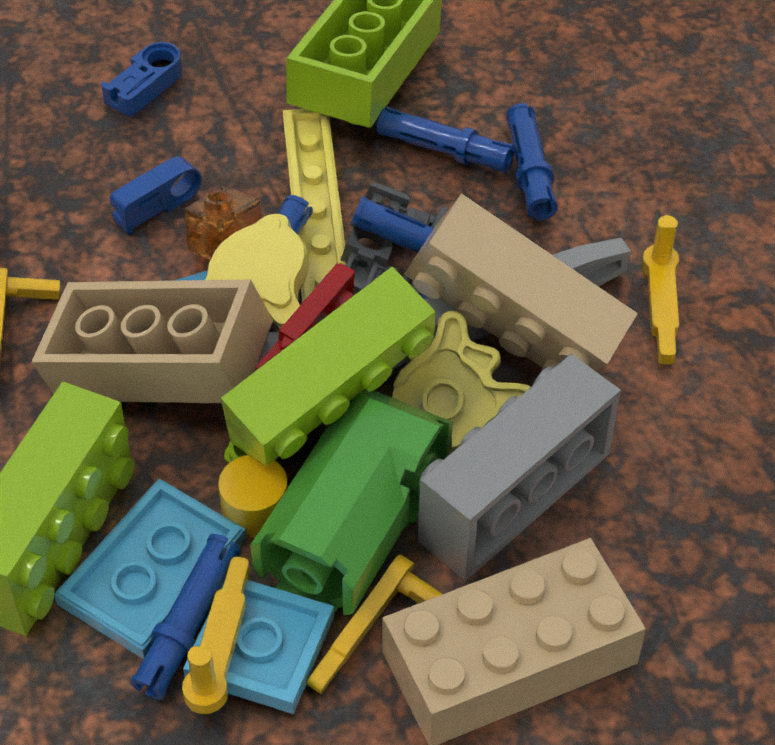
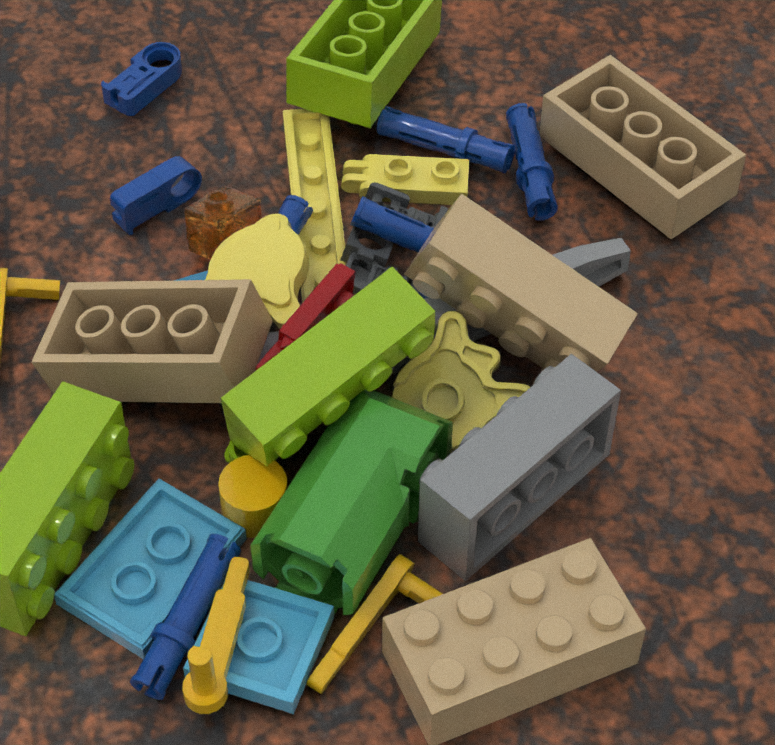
yellow piece [641,215,679,364] -> none
none -> light yellow hinge [341,154,469,205]
none -> tan brick [540,55,746,239]

